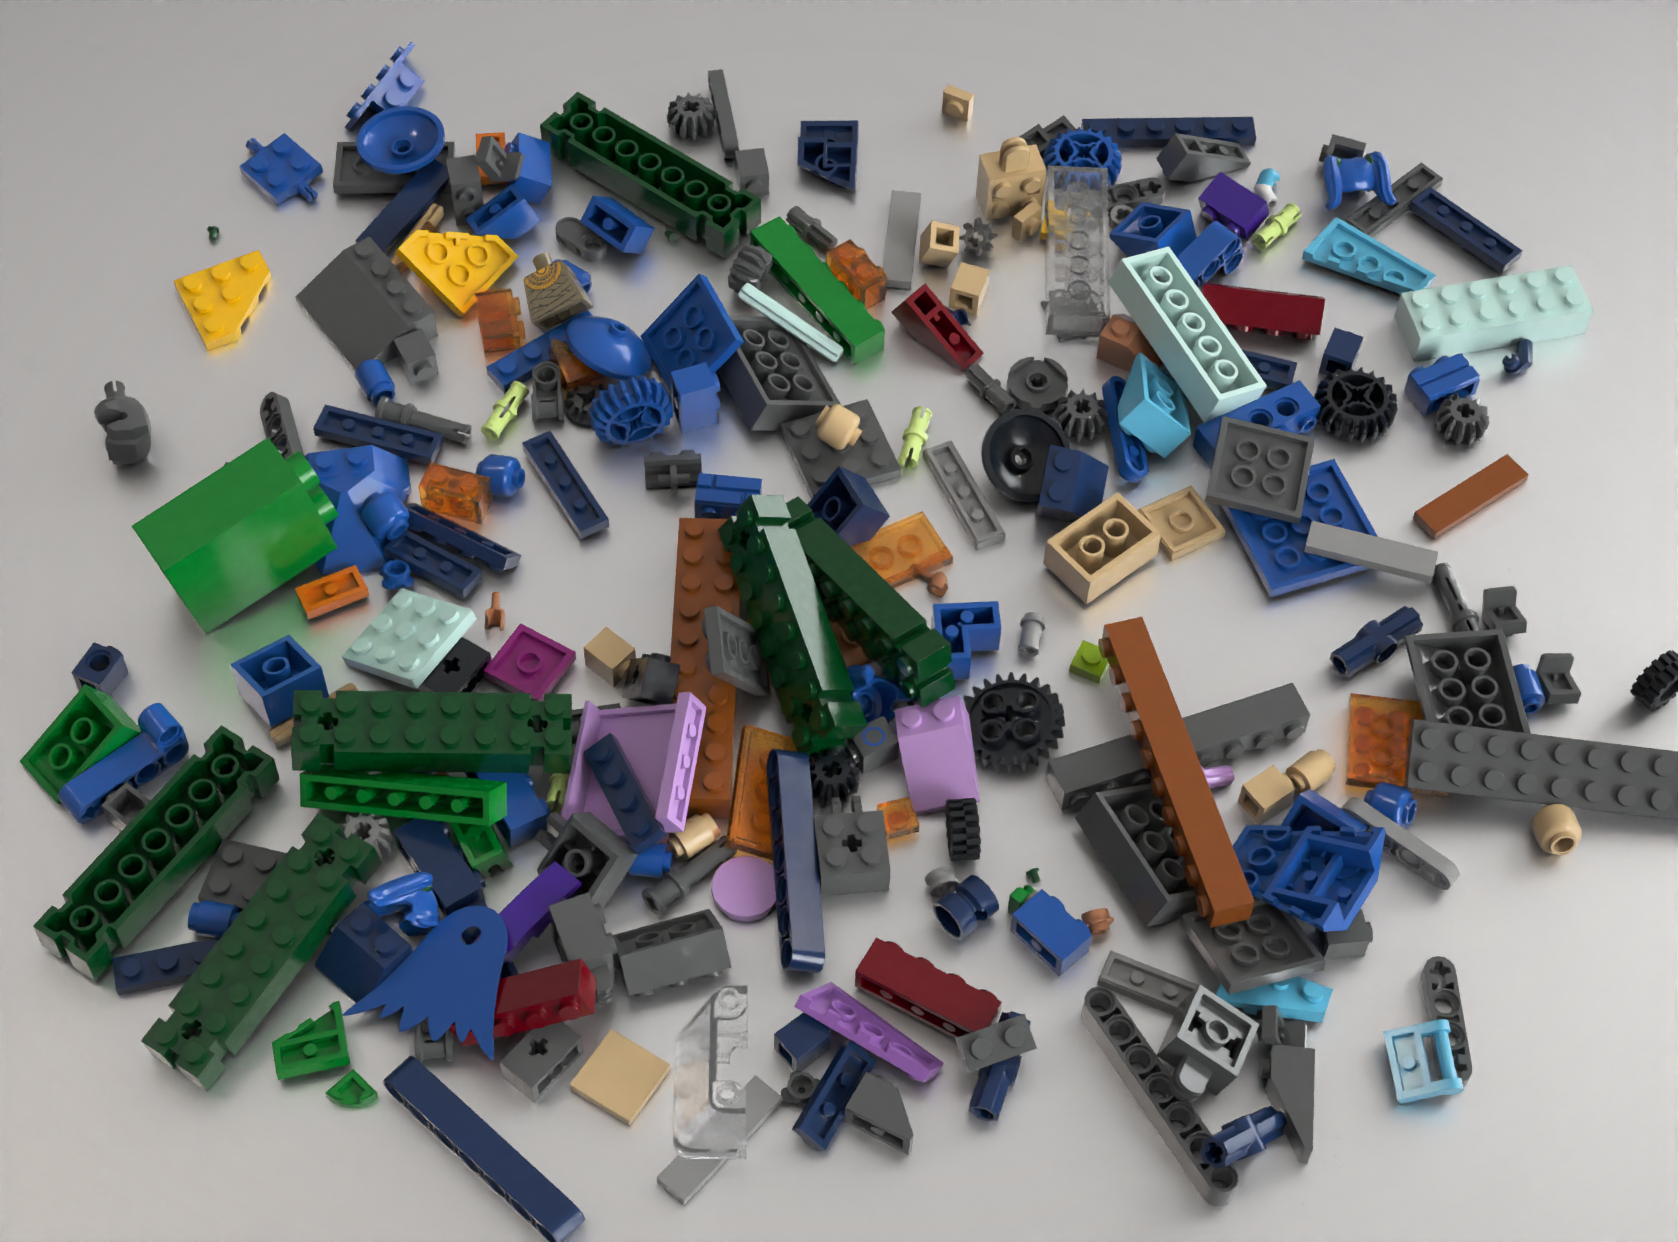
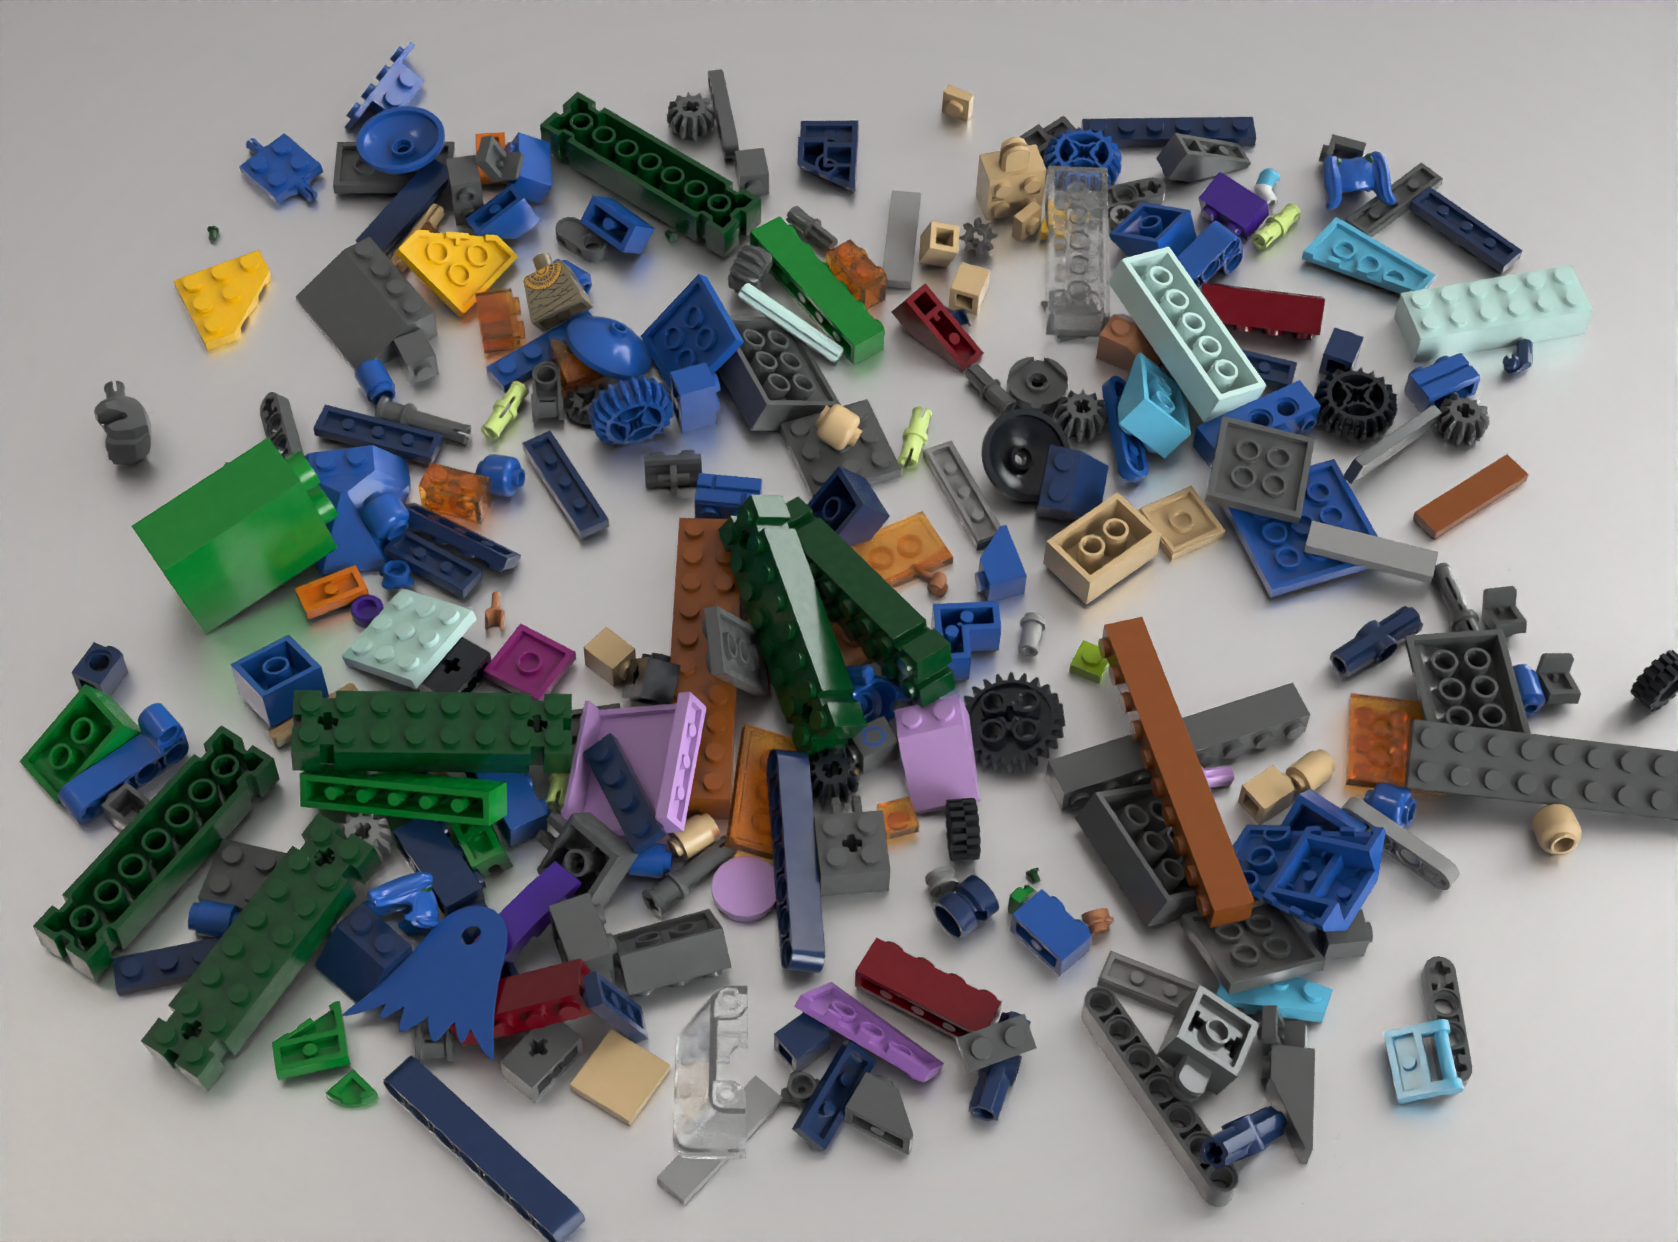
none -> dark purple tile [351,595,384,628]
none -> dark blue plate [583,971,648,1043]
none -> blue slope [975,525,1027,602]
none -> tile [1344,405,1442,484]

